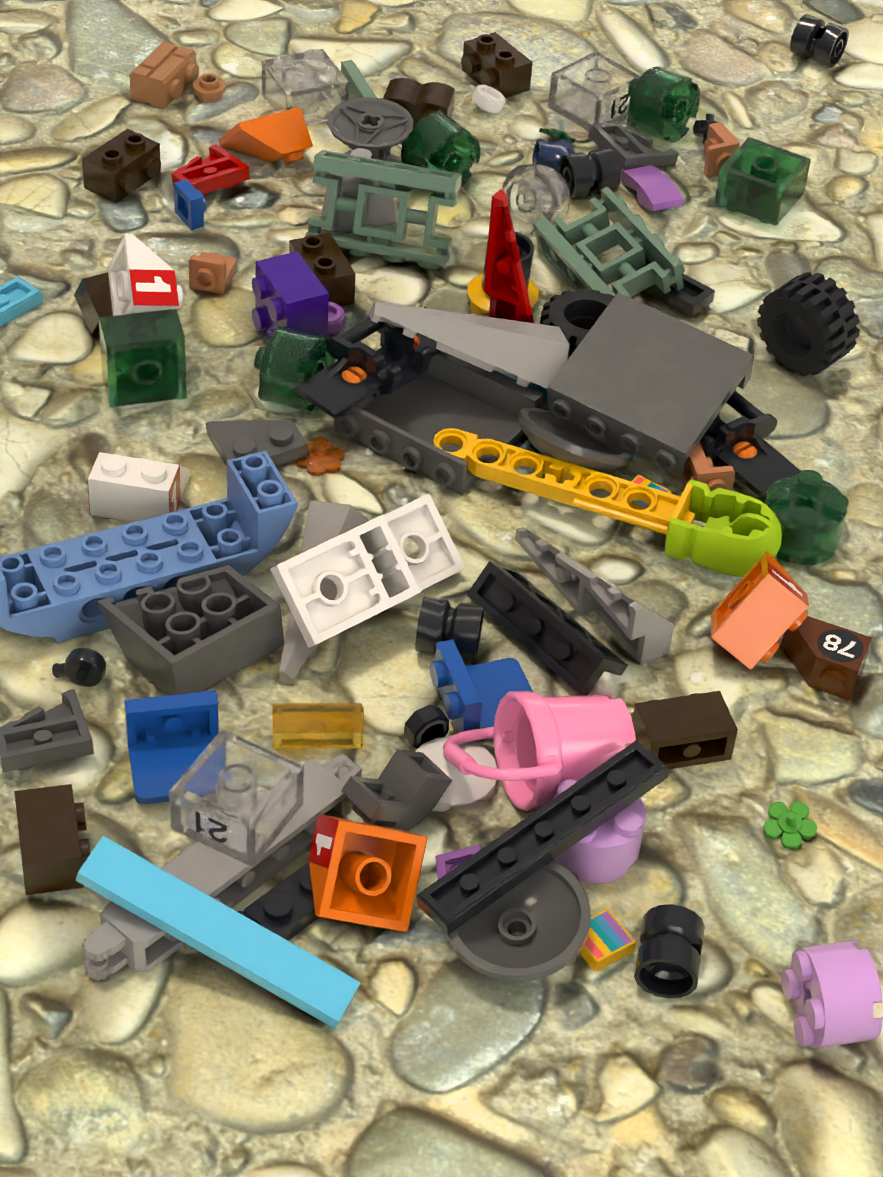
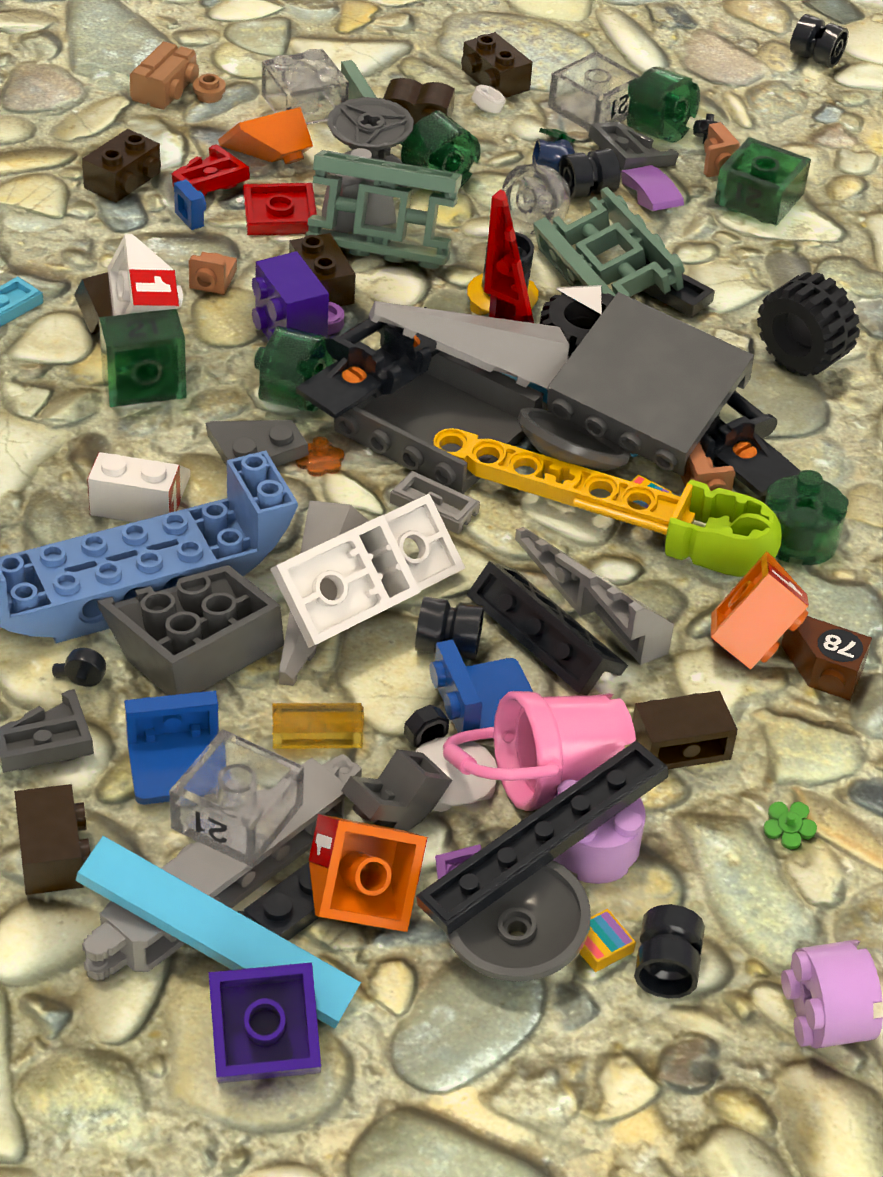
none -> dark purple brick [208,962,321,1083]
none -> red tile [243,183,317,235]
none -> light grey tile [390,471,480,534]
none -> white sticker [557,285,602,314]

